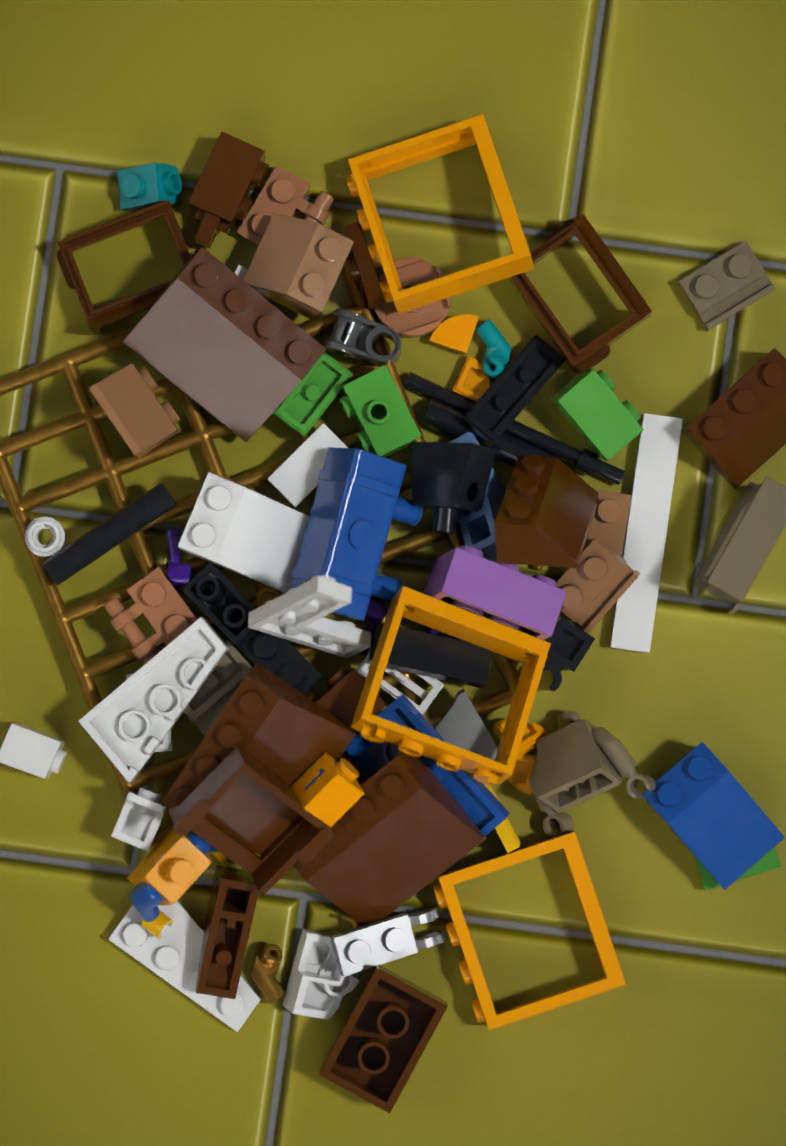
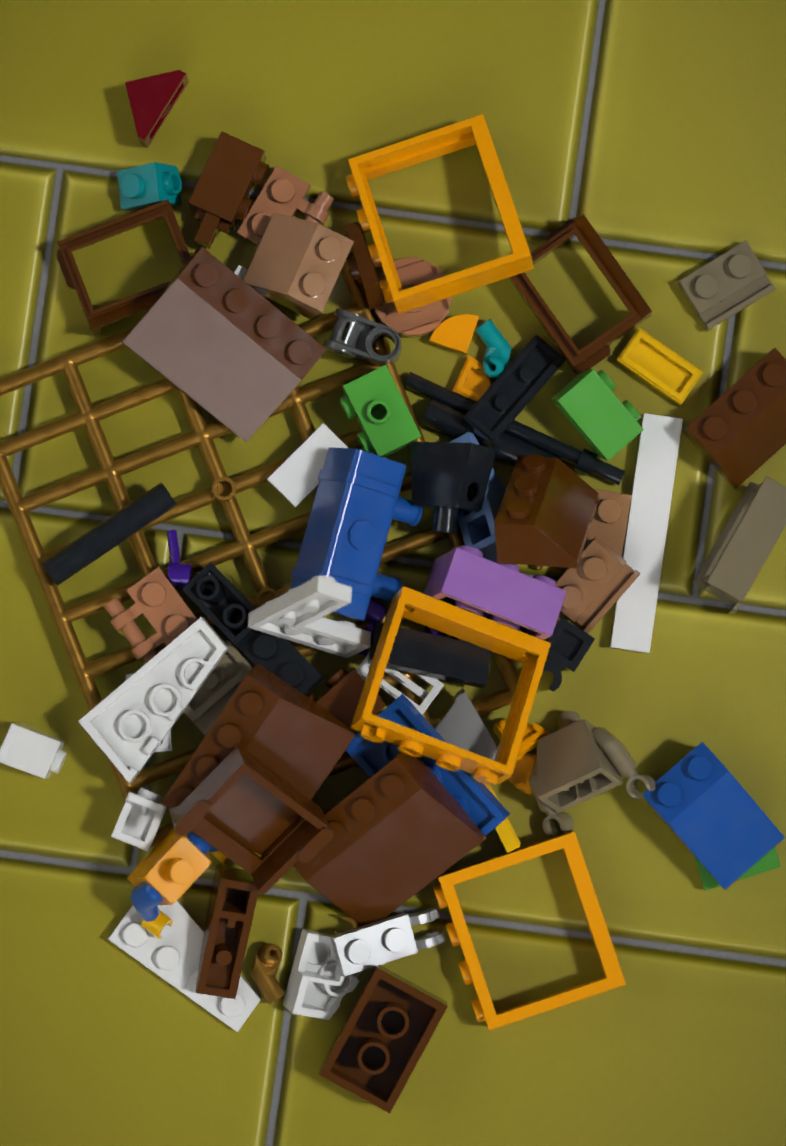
white plate [25,517,65,557] -> none
medium nougat slope [89,364,181,458] -> none
white slope [177,472,310,593] -> none
bright green plate [273,352,353,438] -> none
light orange brick [292,752,364,827] -> none
none -> dark red slope [125,70,189,148]
none -> yellow tile [616,328,704,406]

